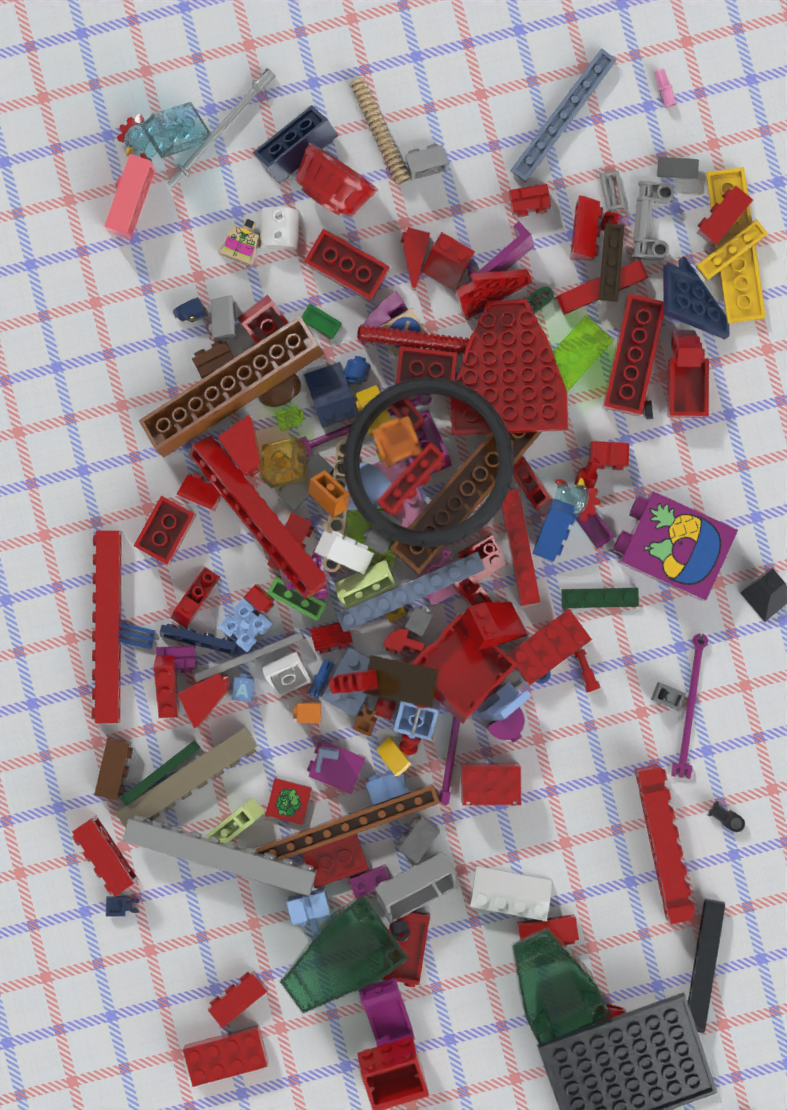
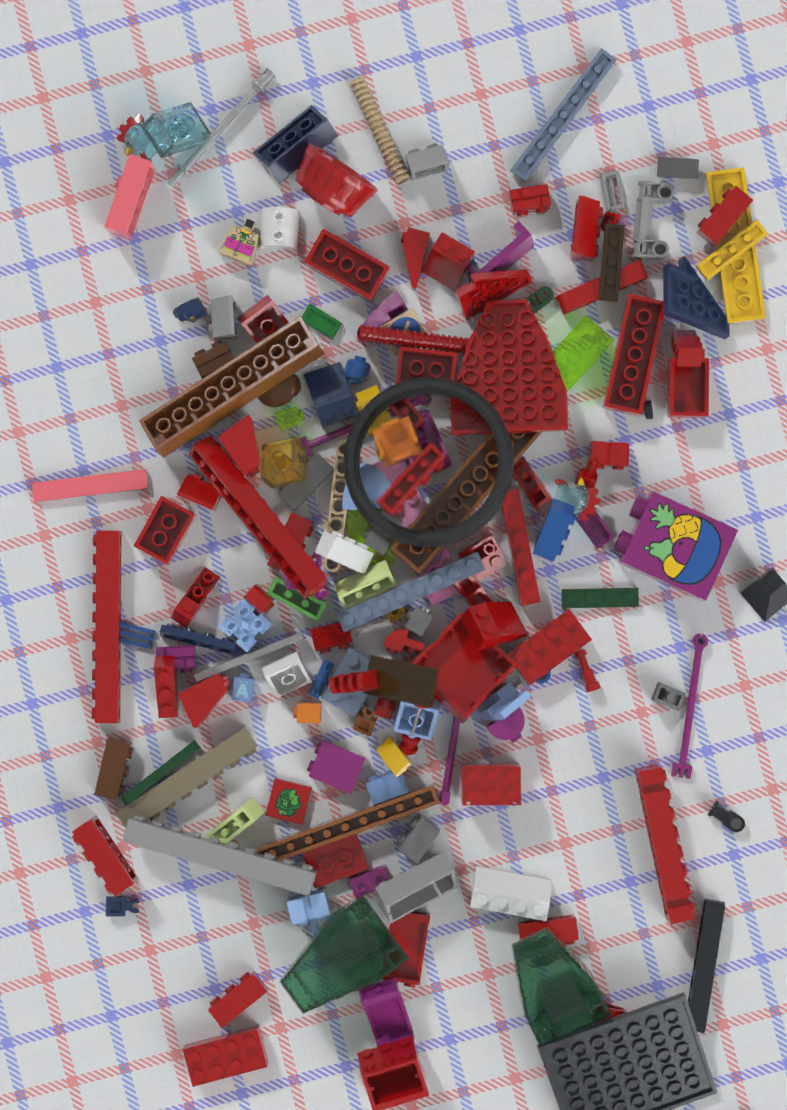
orange brick [308,470,350,517] -> none
sand blue panel [316,746,340,773] -> none
black connector [390,920,410,942] -> none
bright pink axle [654,69,677,108] -> none
none -> coral tile [32,469,149,502]

